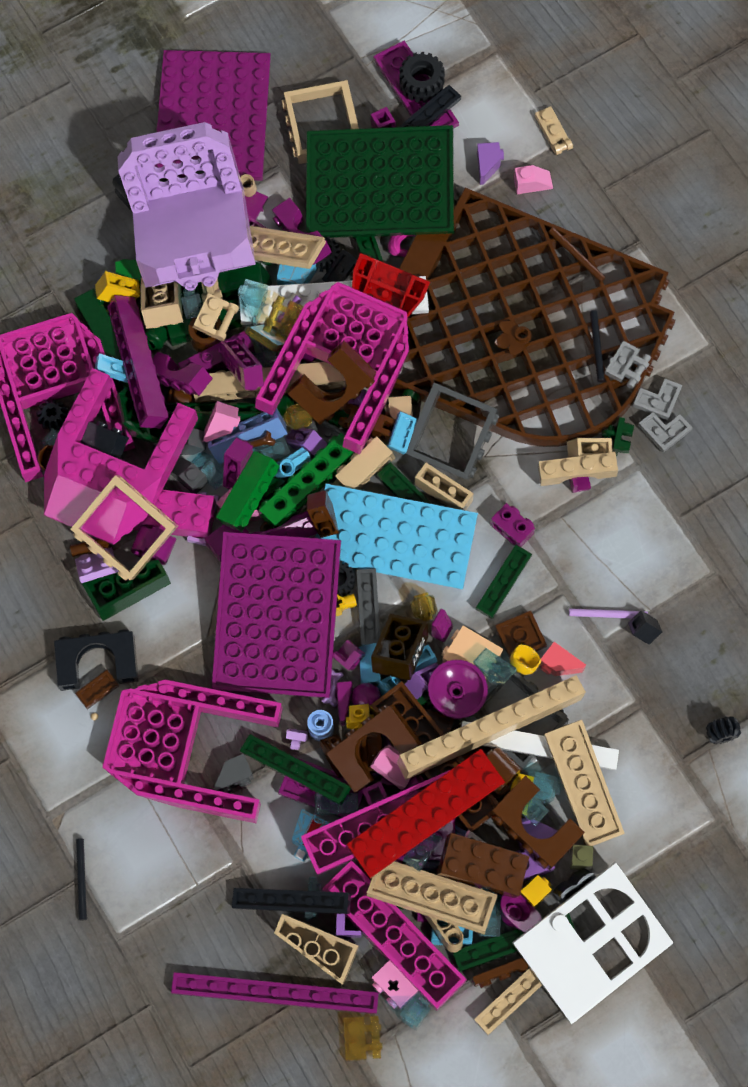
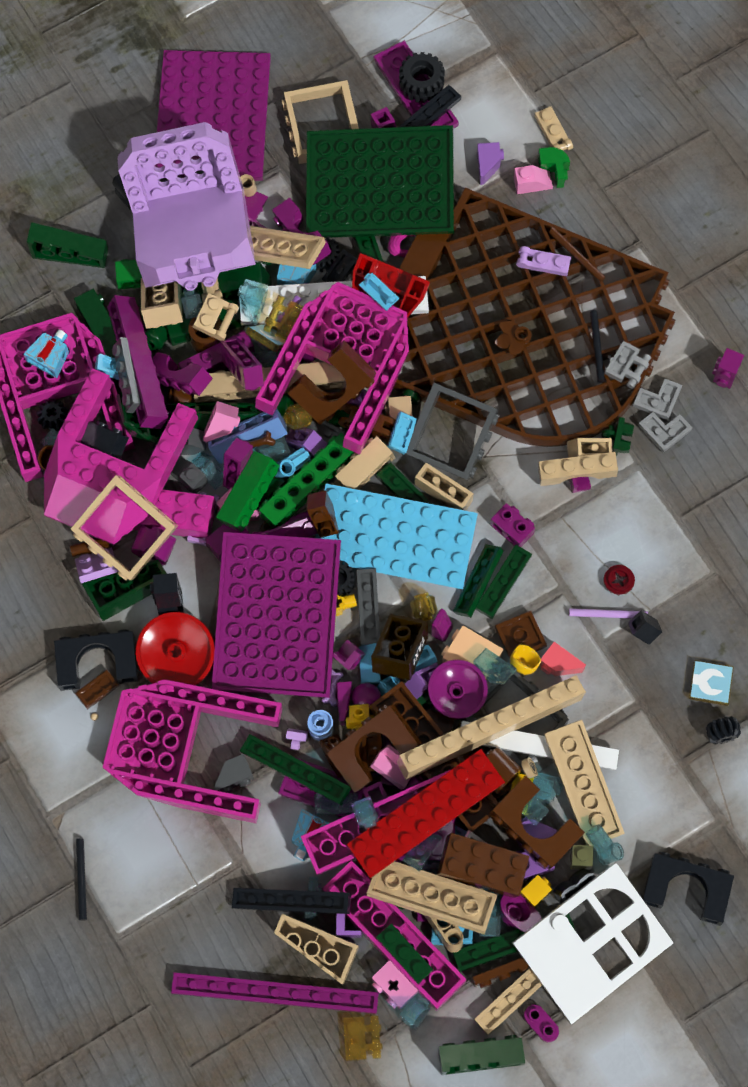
yellow brick [95,271,140,302] -> none
none -> medium azure torso [24,330,69,378]
none -> dark green wedge [27,222,109,268]
none -> dark grey plate [112,337,140,413]
none -> red dish [136,612,215,686]
none -> black wedge [150,573,184,615]
none -> clear light blue slope [351,796,380,830]
none -> medium azure hinge [359,273,399,311]
none -> dark green plate [376,923,433,984]
none -> dark green wedge [439,1035,525,1075]
none -> dark green plate [453,544,504,618]
none -> lavender plate [516,246,571,276]
none -> tan tile [521,757,538,779]
none -> magenta plate [524,1005,559,1043]
none -> green brick [538,147,570,188]
none -> clear light blue piece [586,824,624,865]
none -> dark red gear [604,565,635,596]
none -> black arch [642,852,734,926]
none -> tile [689,660,734,706]
none -> magenta brick [712,348,744,389]

